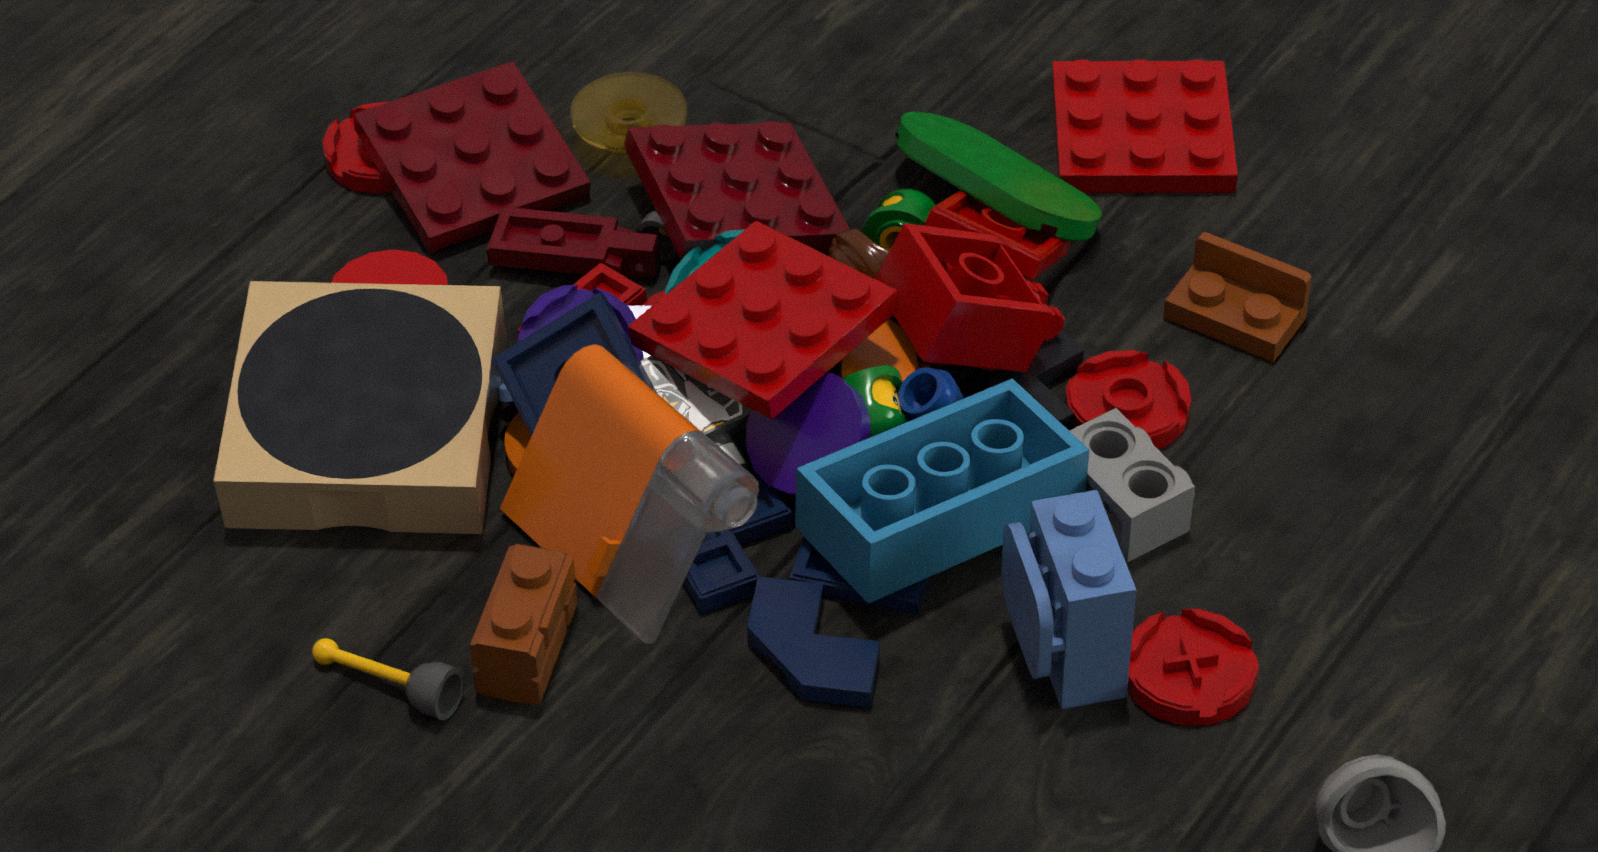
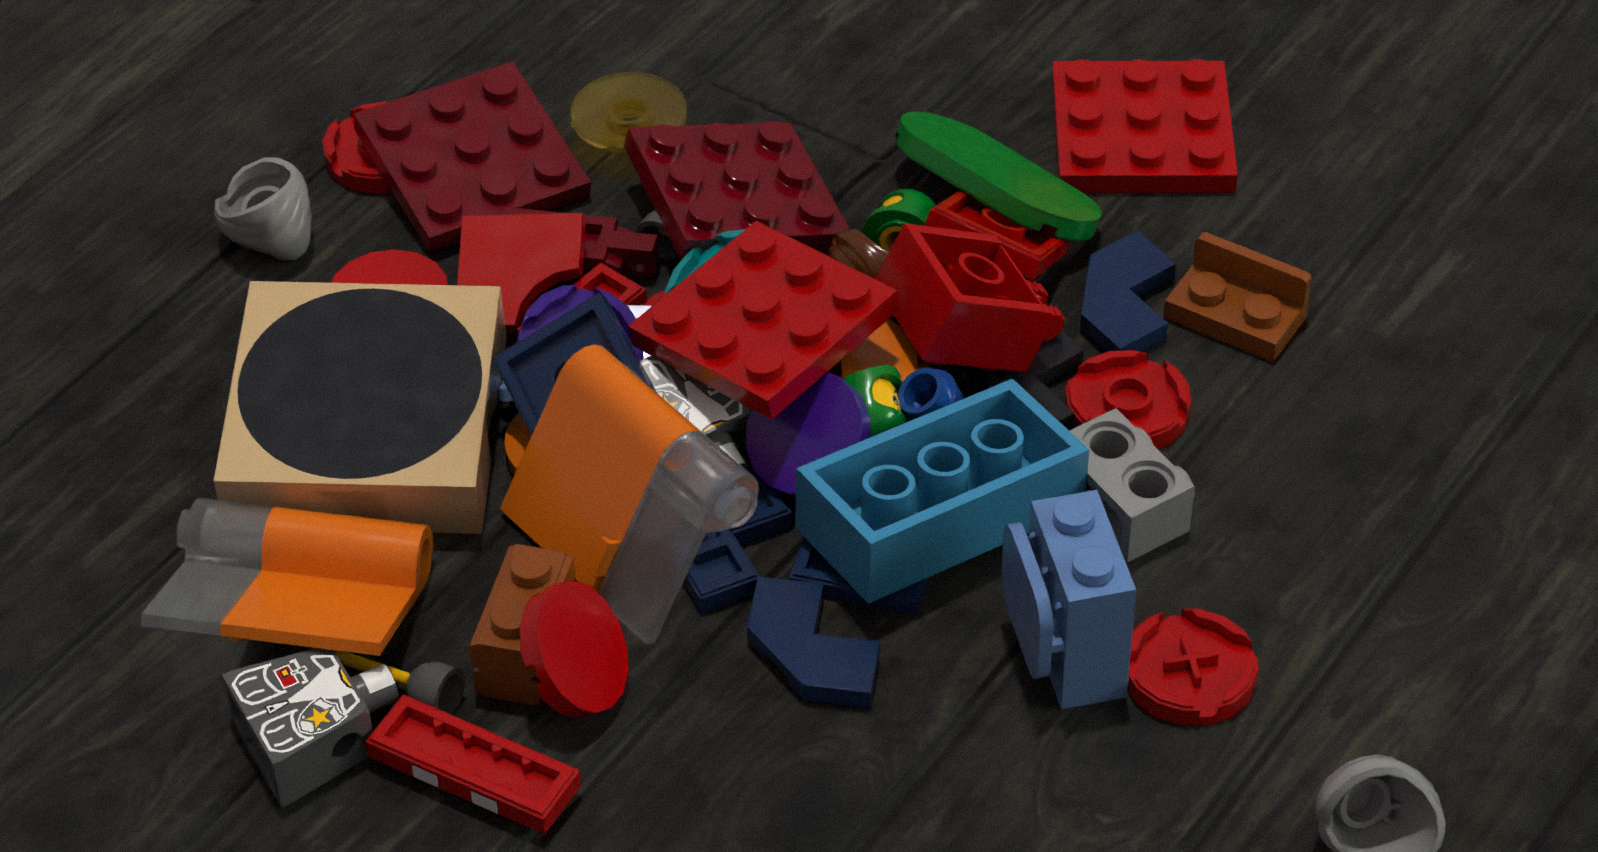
none -> orange door [141,498,433,656]
none -> light grey hair [214,157,312,261]
none -> dark grey torso [222,648,399,808]
none -> red plate [365,694,581,834]
none -> red tile [457,213,586,334]
none -> red tile [519,580,629,719]
none -> dark blue tile [1080,230,1176,352]

